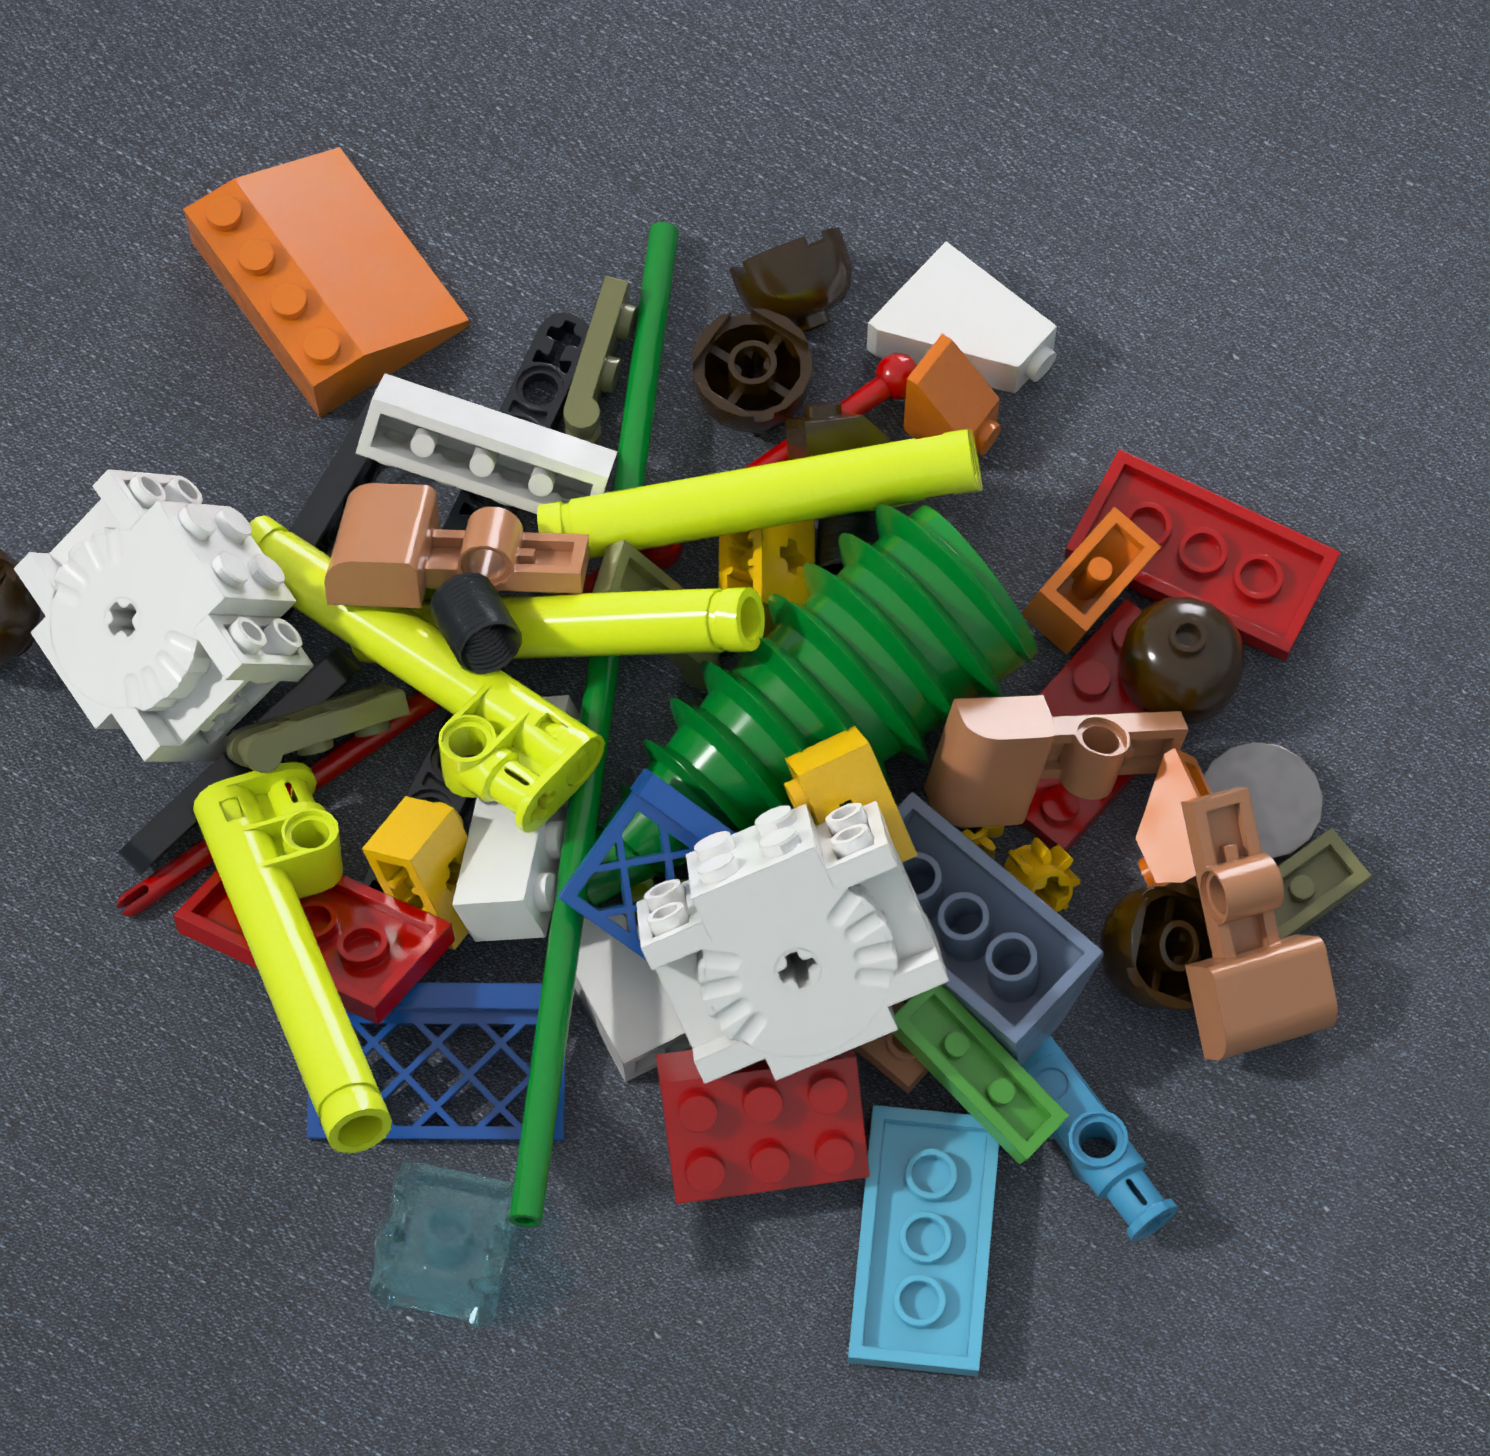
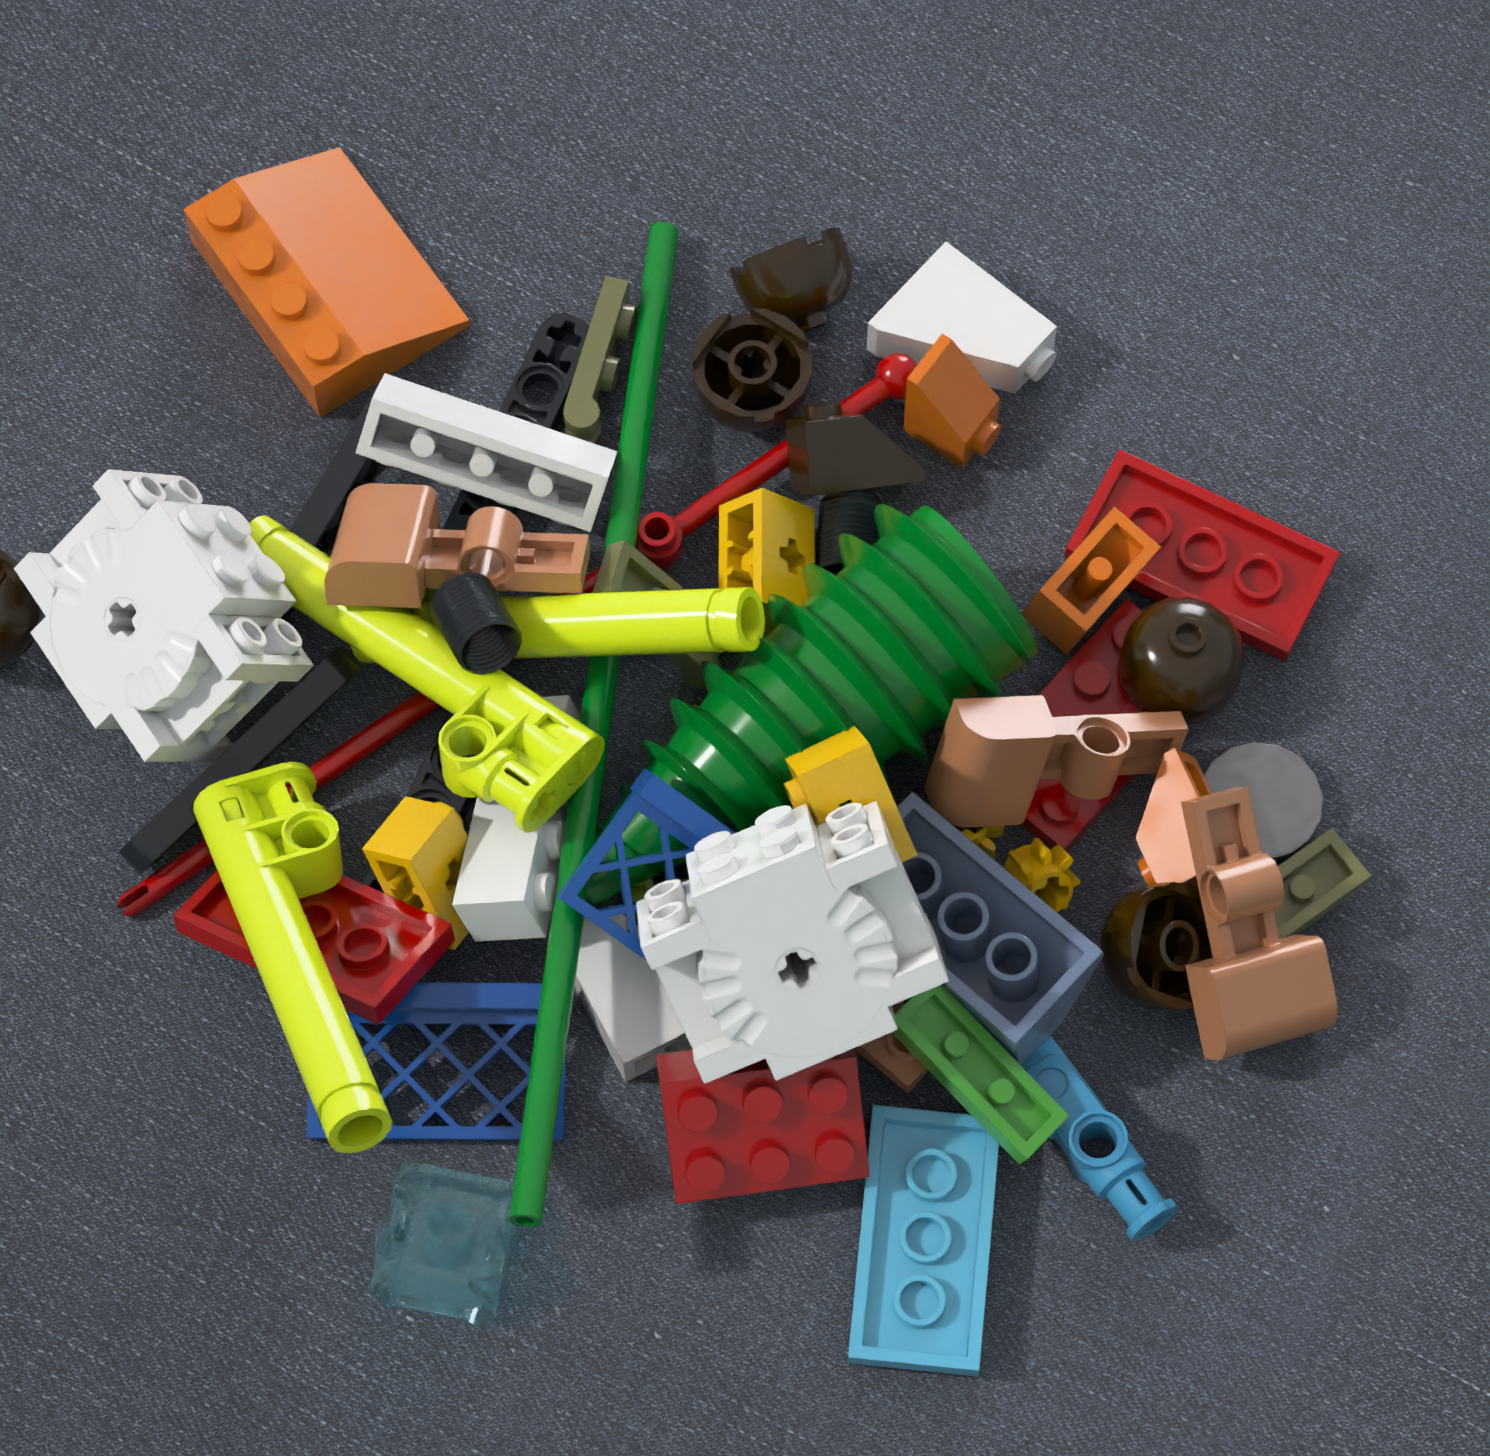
olive plate [225,683,410,773] -> none
neon yellow piece [537,429,982,559] -> none

